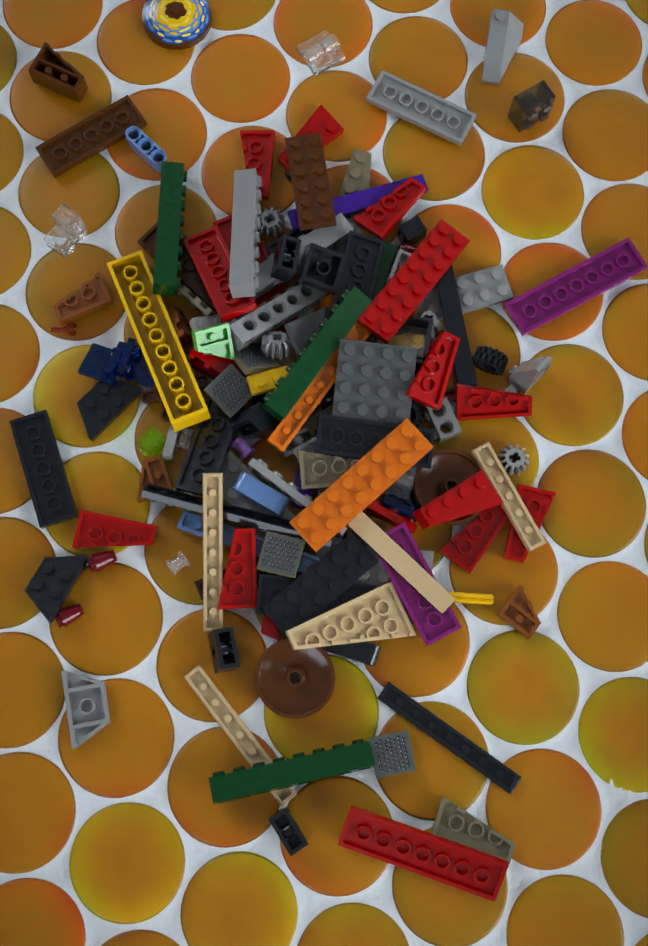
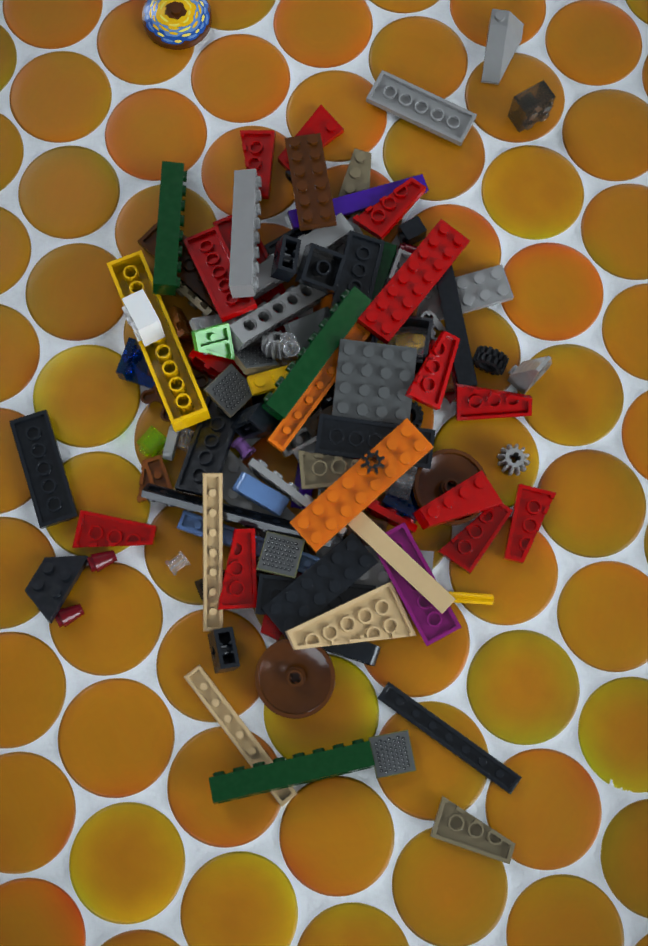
reddish brown wedge [28,42,88,103] -> none
reddish brown plate [35,95,147,178] -> none
clear brick [44,203,87,258] -> none
clear red hand [51,322,77,336] -> none
dark orange wing [53,271,113,325] -> none
light grey wing [61,671,111,749] -> none
black wing [77,377,144,442] -> none
clear blue bracket [78,341,128,385] -> none
medium blue beam [125,126,168,173] -> none
light grey gear [258,206,285,239] -> none
black brick [268,806,308,856] -> none
clear plate [296,30,345,77] -> none
red plate [338,805,509,902] -> none
light grey brick [423,397,462,444] -> none
tan tile [471,442,546,552] -> none
dark orange wing [497,585,541,639] -> none
magenta plate [503,237,648,337] -> none
none -> white brick [121,289,165,346]
none -> clear bush [279,332,300,357]
none -> black gear [361,450,385,475]

